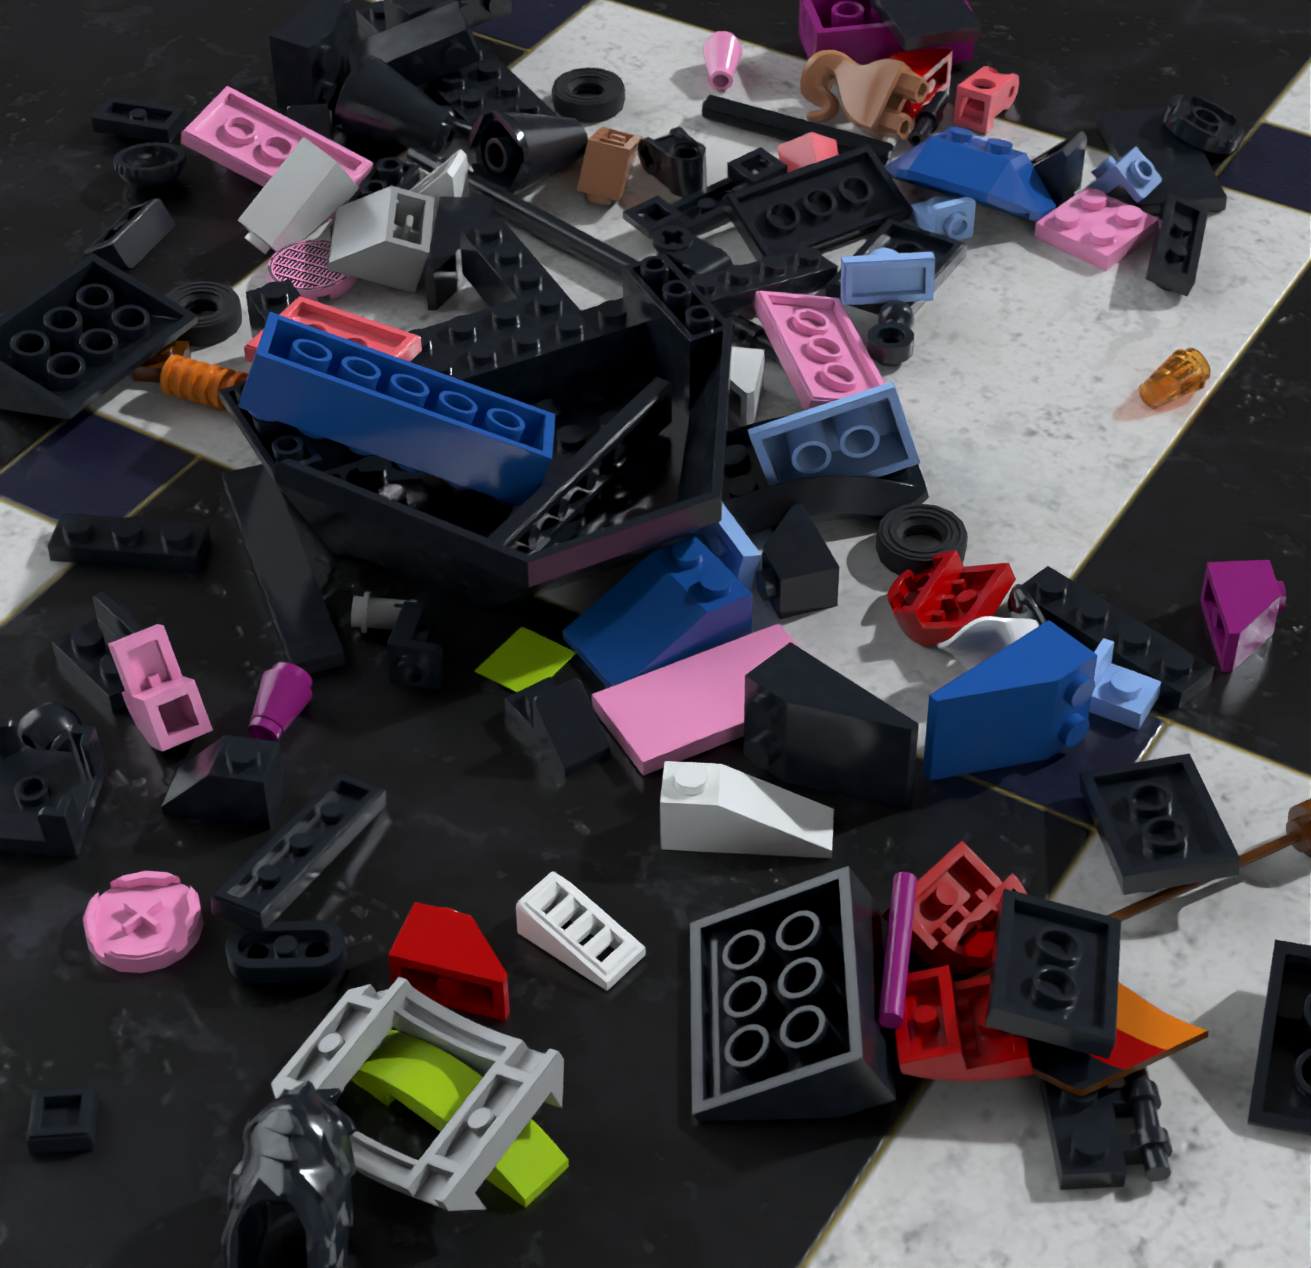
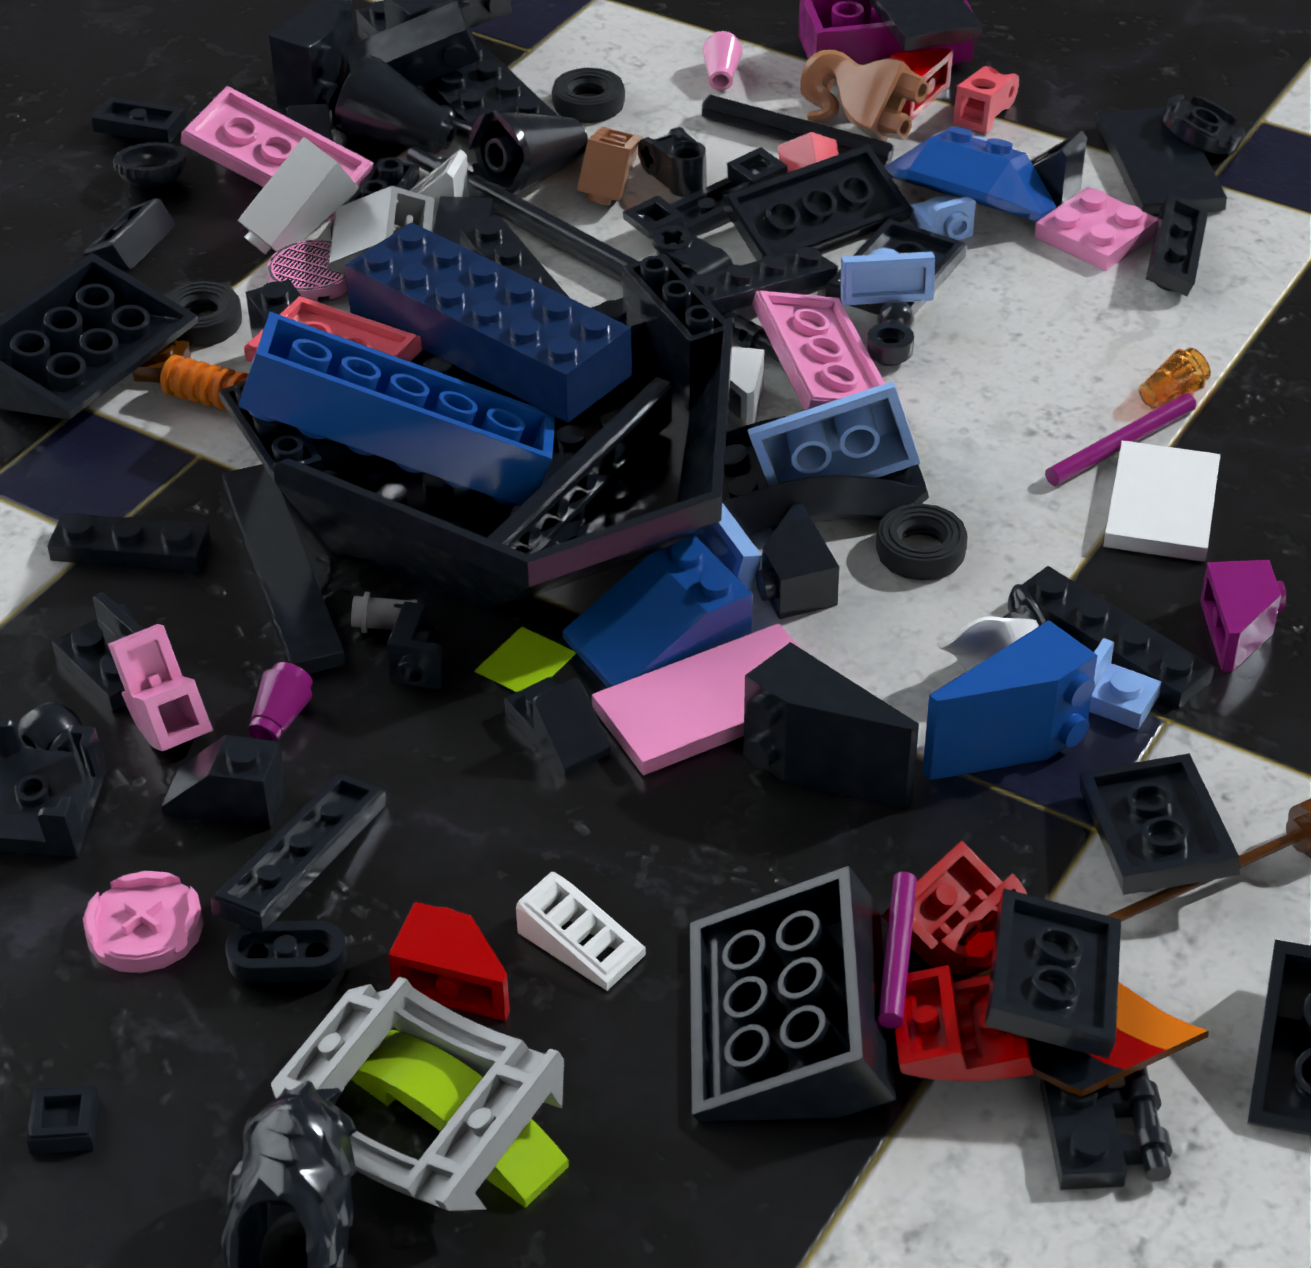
white slope [660,761,834,858] -> none
red slope [887,550,1016,646] -> none
black bar [908,91,949,147] -> none
medium blue bracket [1084,147,1162,202] -> none
none -> dark blue brick [345,222,632,423]
none -> magenta bar [1045,393,1197,486]
none -> white tile [1103,440,1220,562]

